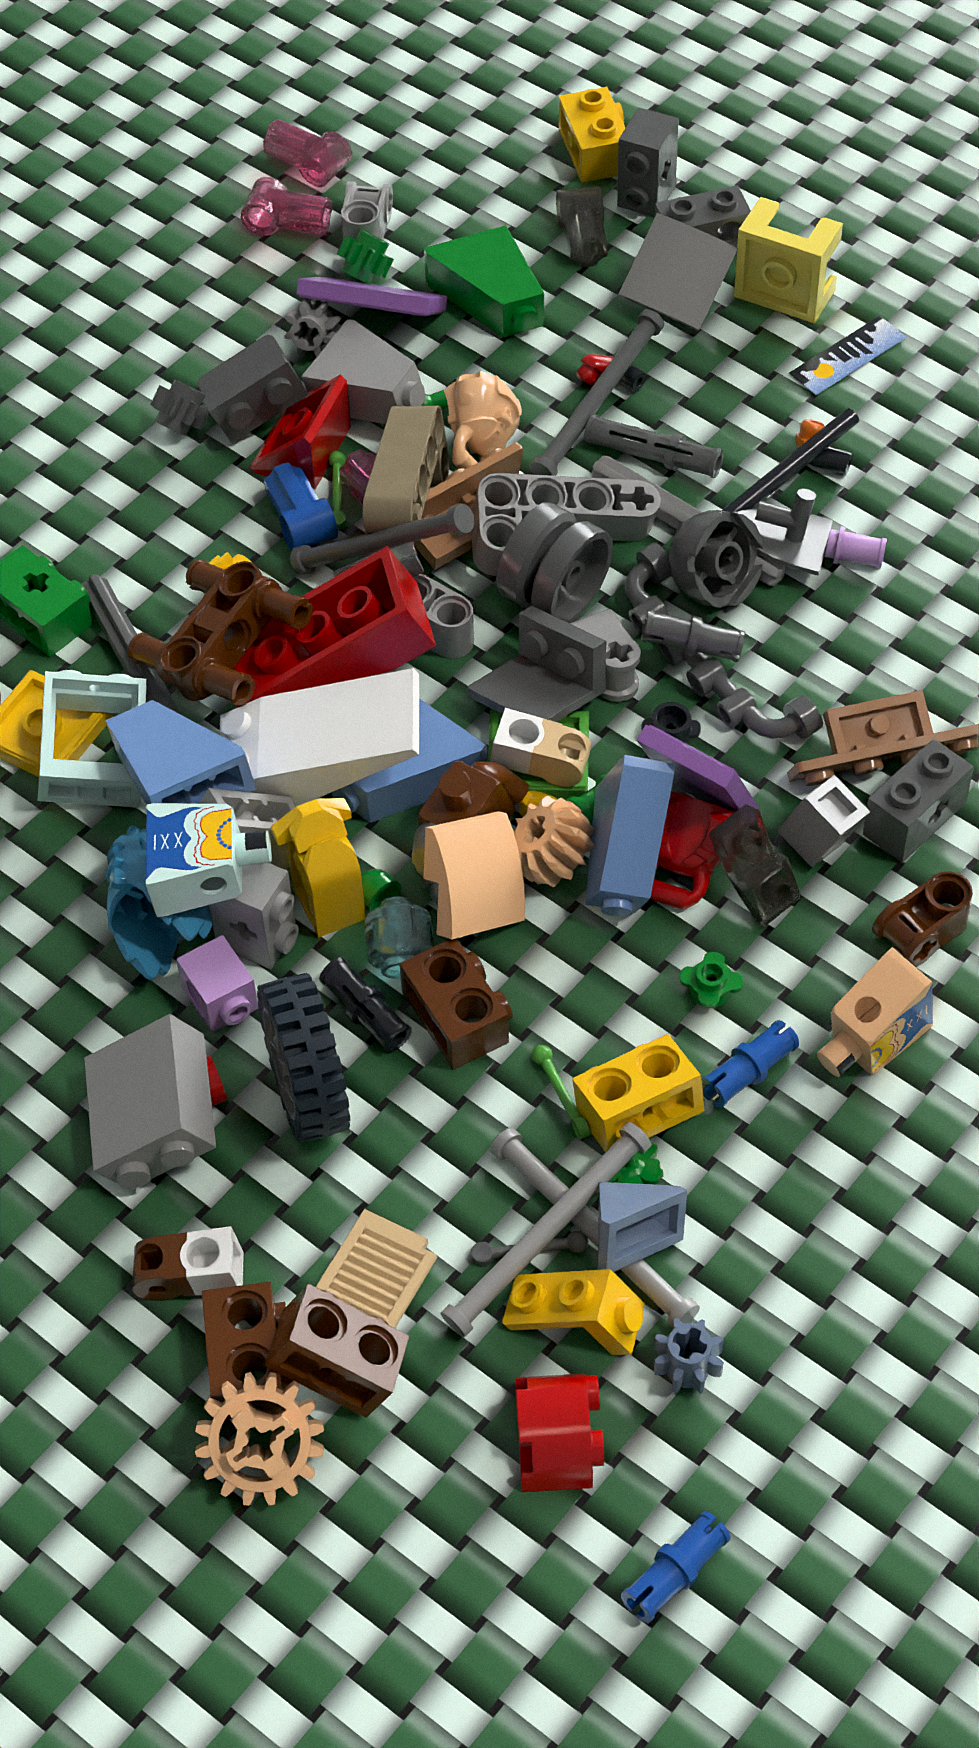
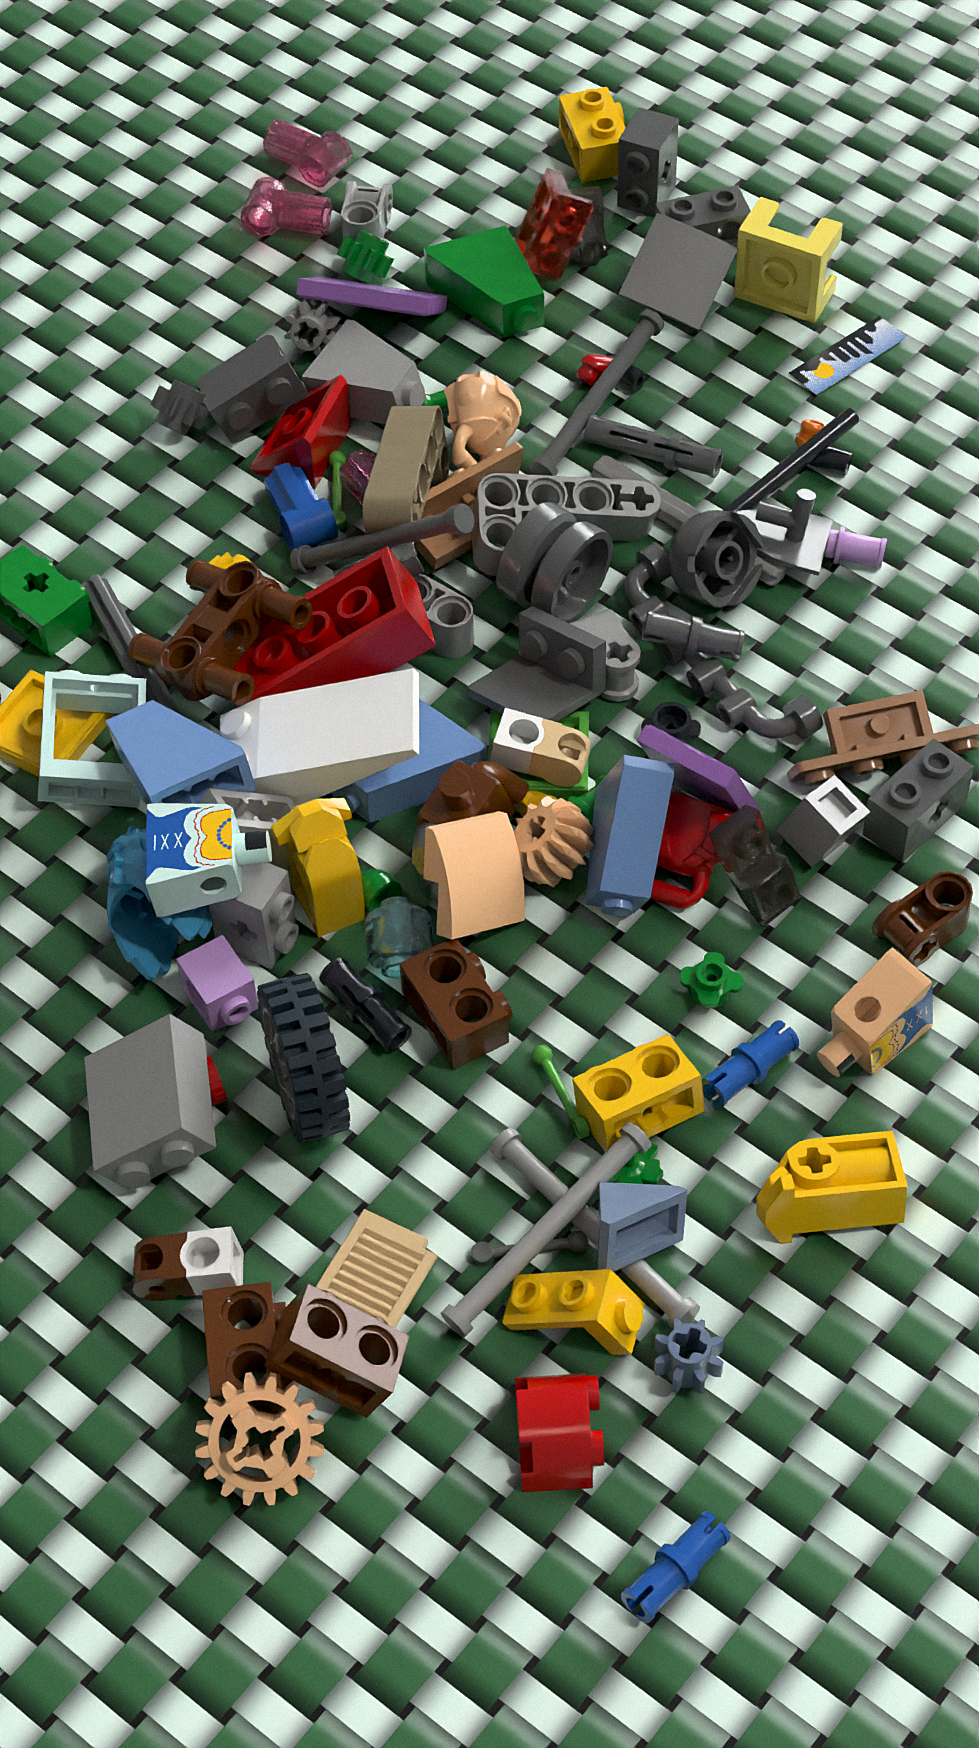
none -> clear red bracket [514,168,594,279]
none -> yellow piece [756,1131,908,1244]

